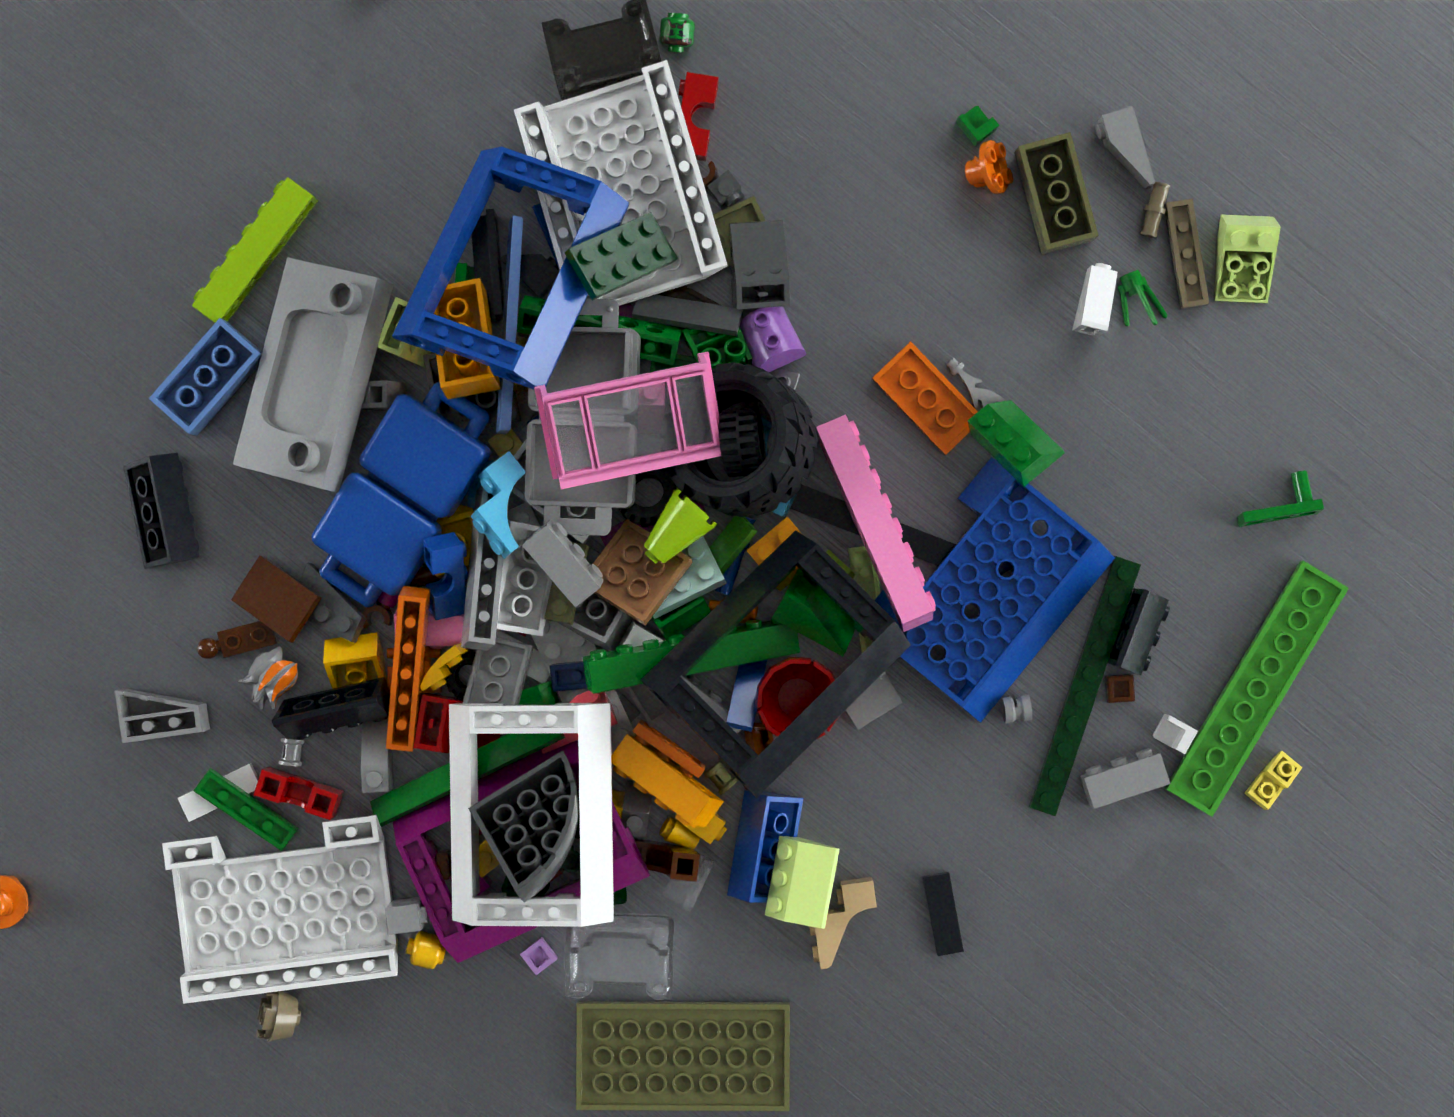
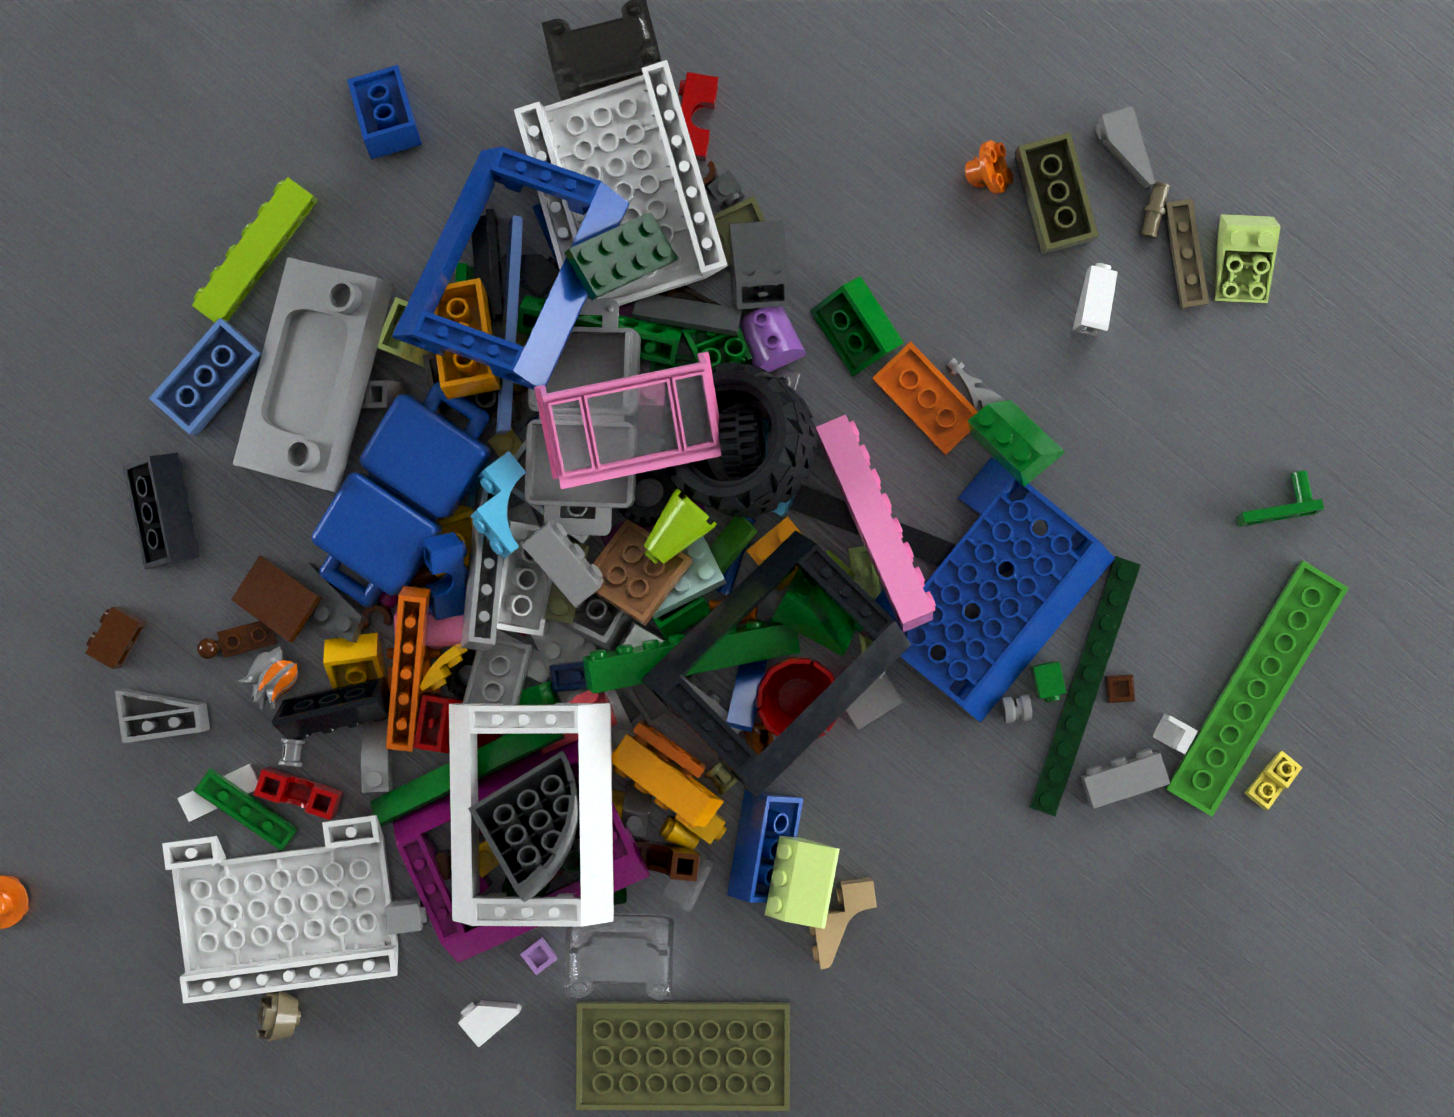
yellow head [405,931,446,969] -> none
green head [659,13,695,53] -> none
black tile [922,872,964,956] -> none
green panel [956,106,999,147] -> none
black slope [1108,588,1170,675] -> none
green plant [1117,270,1168,326] -> none
none -> reddish brown brick [85,606,147,669]
none -> blue slope [347,65,422,160]
none -> white slope [458,1000,522,1047]
none -> green slope [810,276,904,377]
none -> green brick [1030,661,1066,702]

